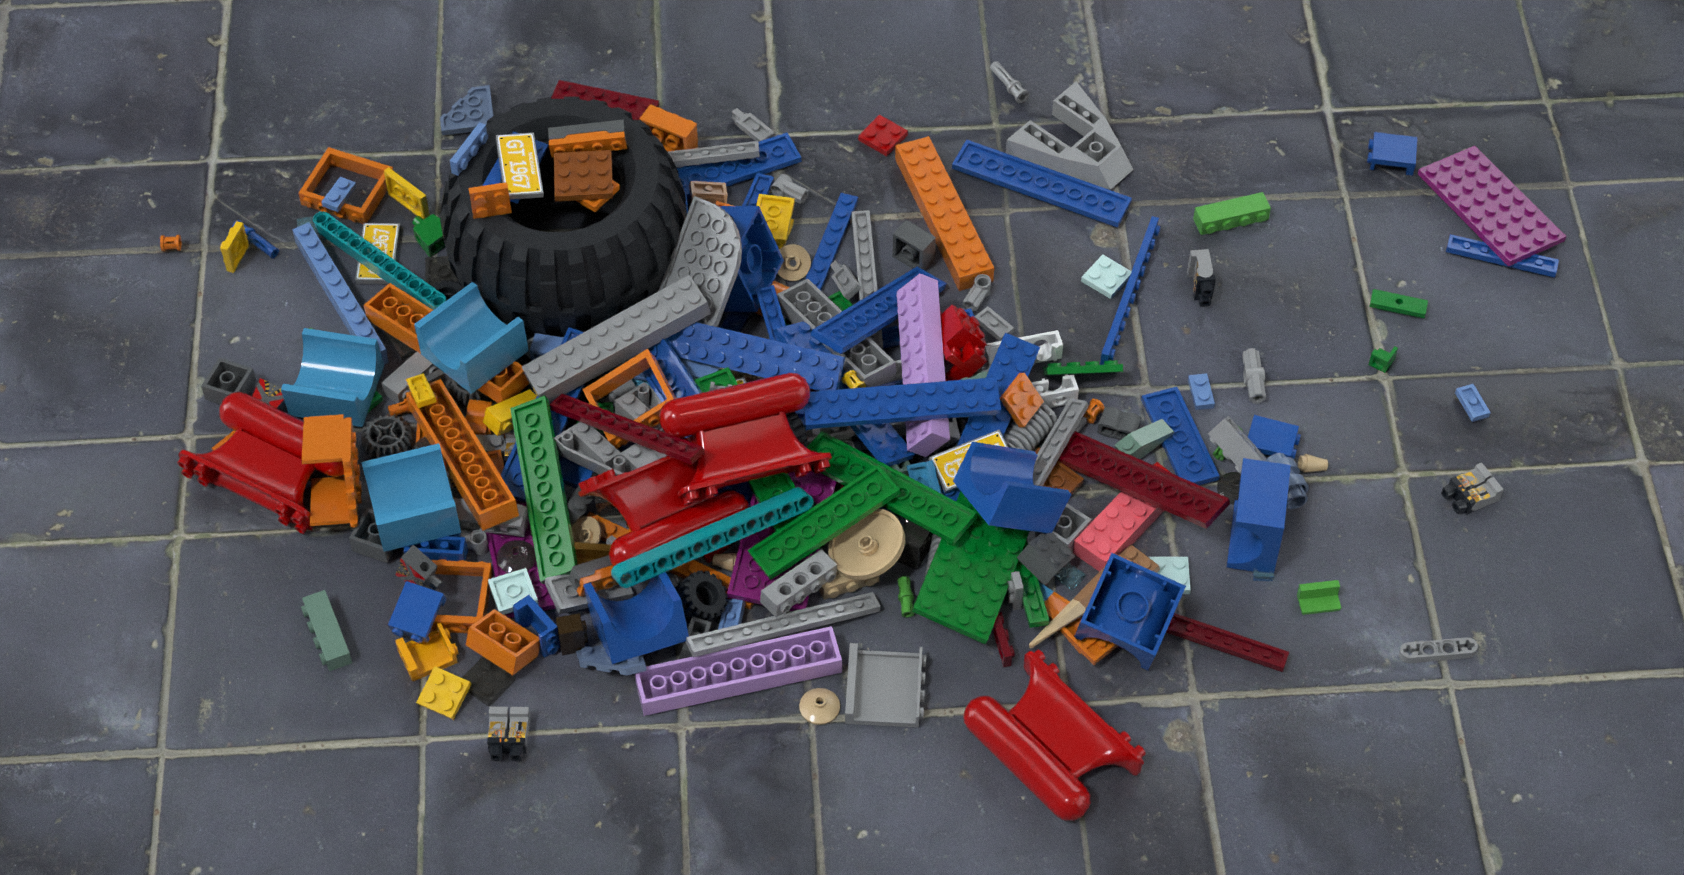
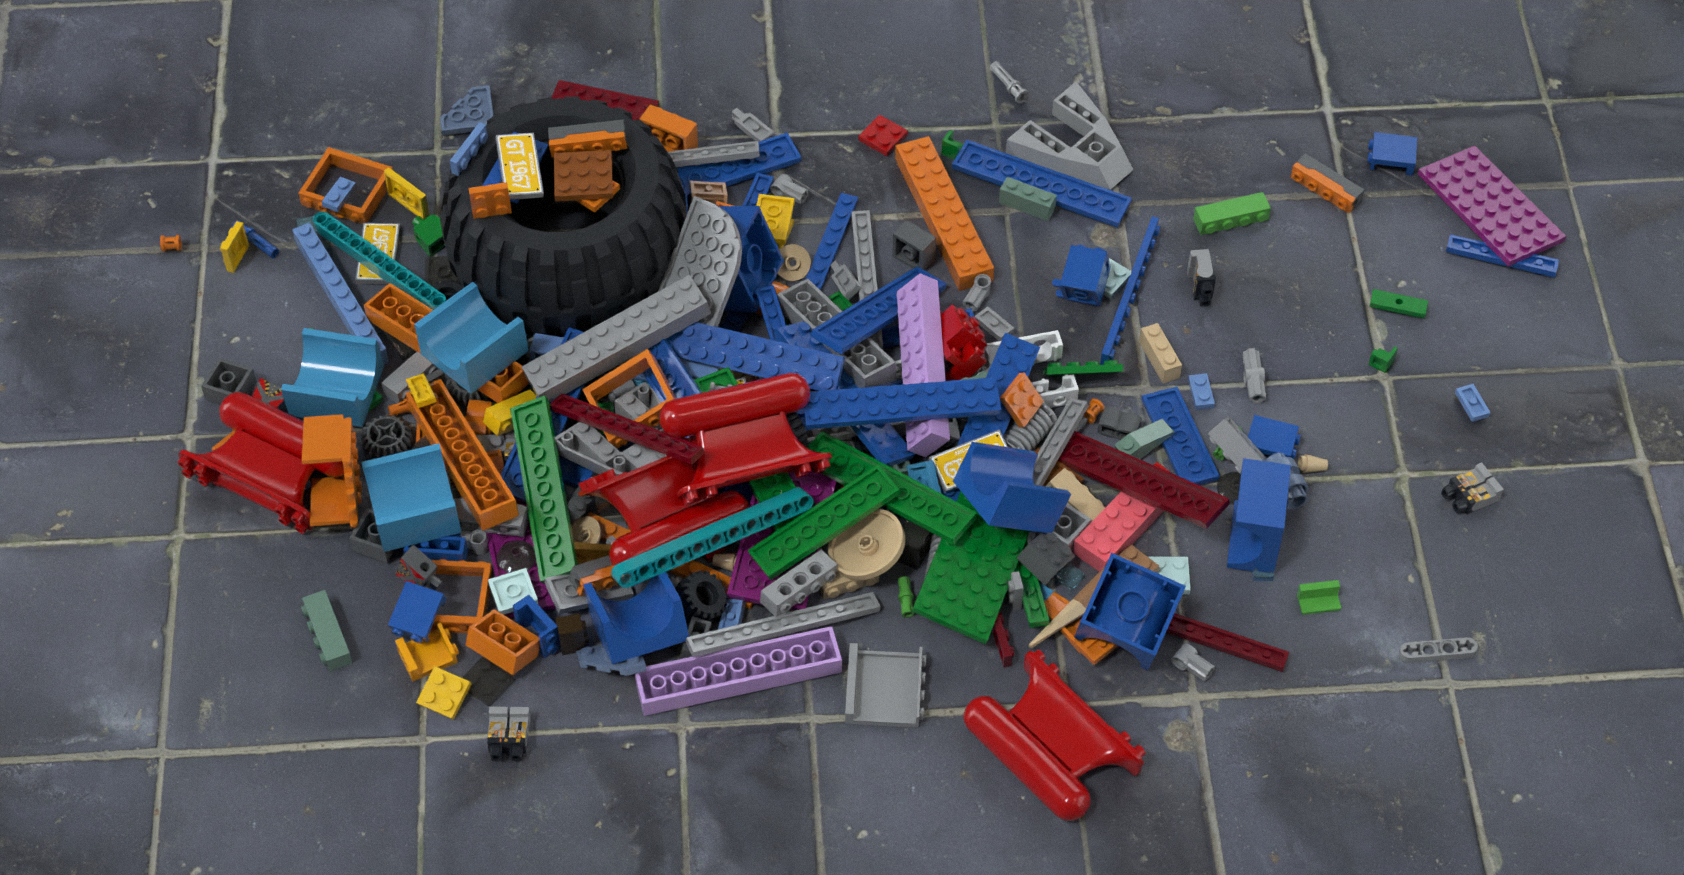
tan dish [799,688,840,725] -> none
yellow bush [841,370,866,389] -> none
none -> green panel [941,129,964,160]
none -> sand green brick [999,177,1057,221]
none -> tan brick [1046,468,1105,522]
none -> blue container [1052,245,1111,306]
none -> tan brick [1139,323,1182,384]
none -> light grey piece [1171,644,1215,681]
none -> orange piece [1291,153,1364,213]

